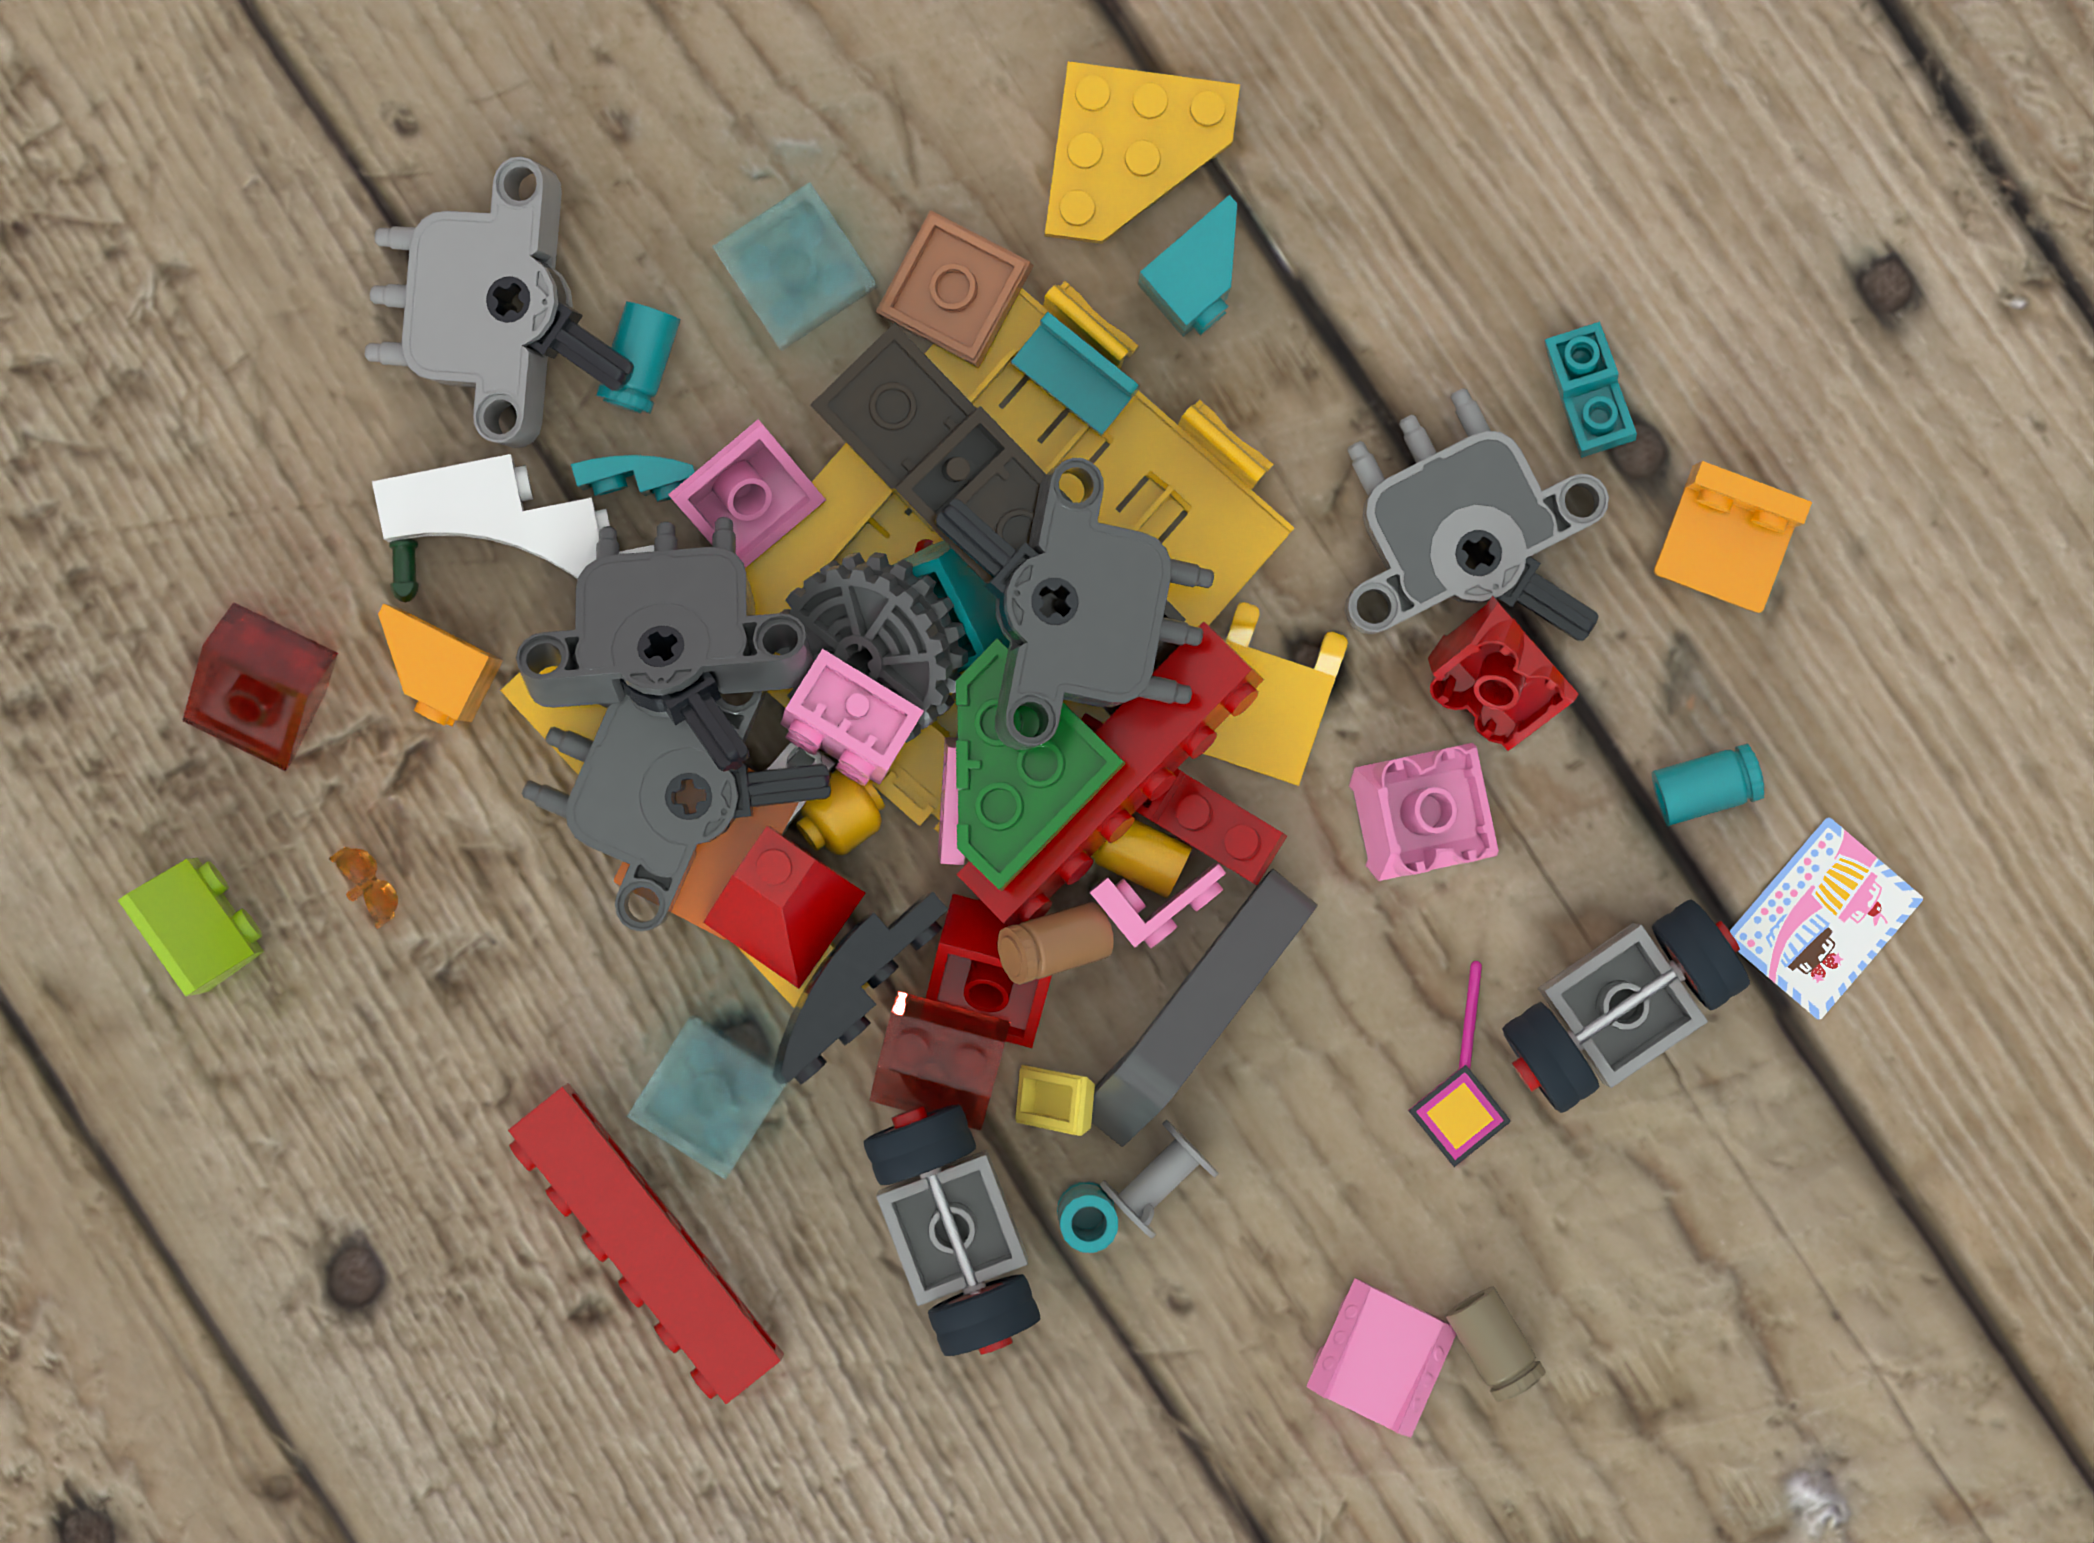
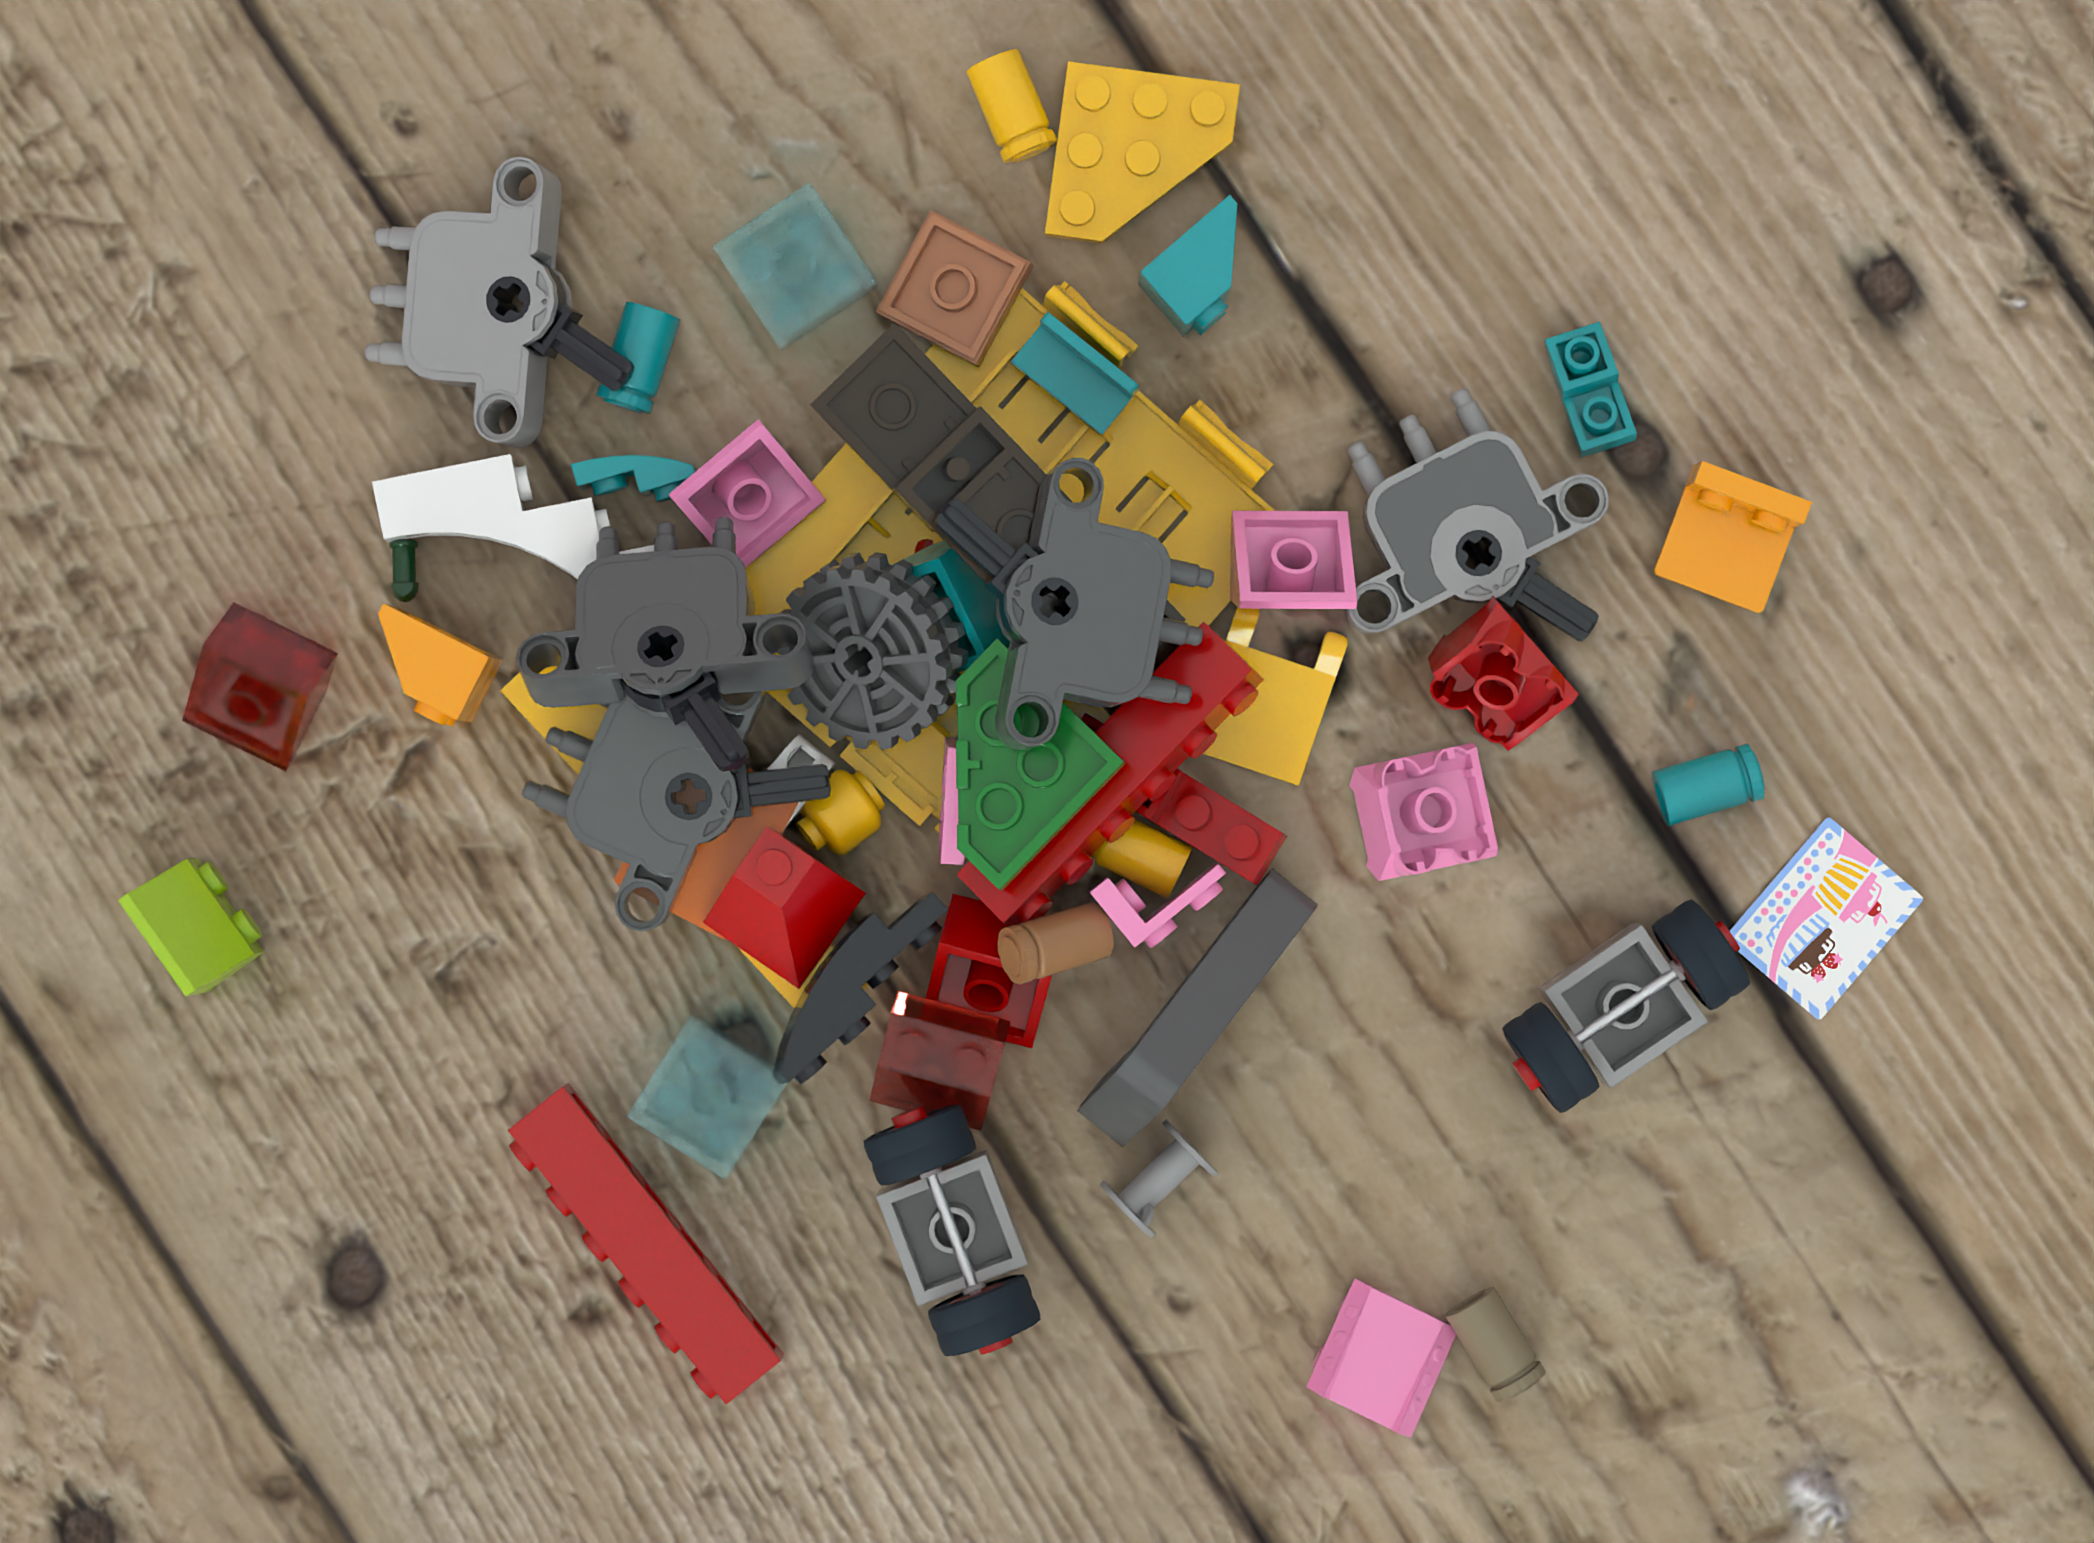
clear orange piece [329,847,398,930] -> none
bright pink bracket [781,649,924,786] -> none
light yellow tile [1015,1065,1095,1136] -> none
teal piece [1057,1181,1118,1253] -> none
piece [1408,961,1511,1167] -> none
none -> yellow piece [966,49,1057,164]
none -> bright pink slope [1230,511,1357,609]

